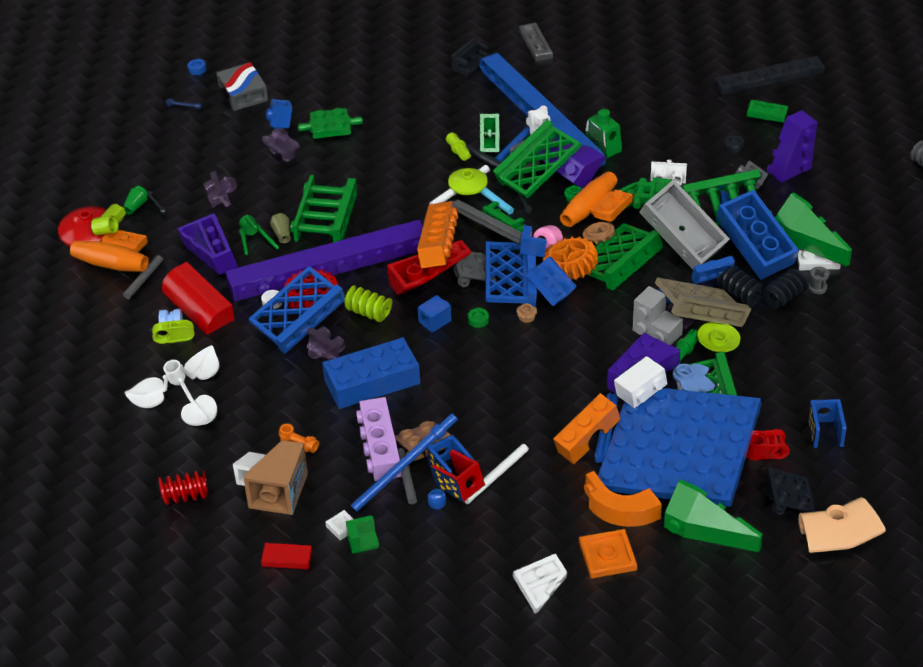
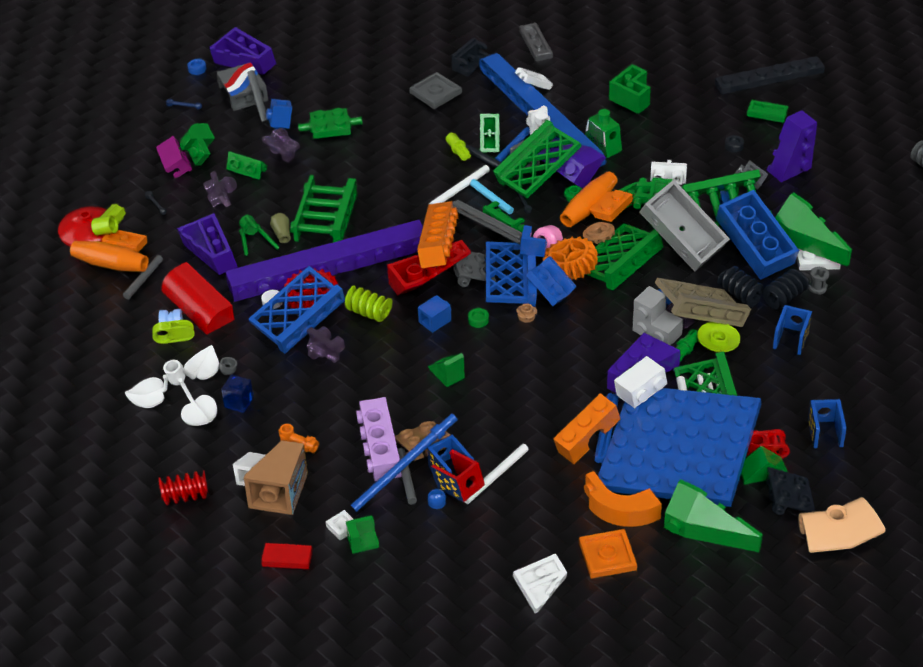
green cone [123,186,148,215] -> none
blue brick [322,337,420,409] -> none
lime dish [448,168,487,195] -> none
medium blue plate [673,364,715,392] -> none
blue plate [691,256,735,284] -> none
none -> magenta hinge [156,136,193,177]
none -> green brick [180,123,215,166]
none -> dark purple wedge [209,27,276,74]
none -> dark grey hinge [219,357,237,375]
none -> clear blue brick [221,375,253,413]
none -> green hinge [227,151,267,180]
none -> dark grey bar [247,70,269,123]
none -> dark grey plate [410,72,462,109]
none -> green slope [428,353,465,387]
none -> white tile [515,67,553,90]
none -> green brick [609,64,651,114]
none -> green slope [740,446,788,485]
none -> blue piece [773,305,812,355]

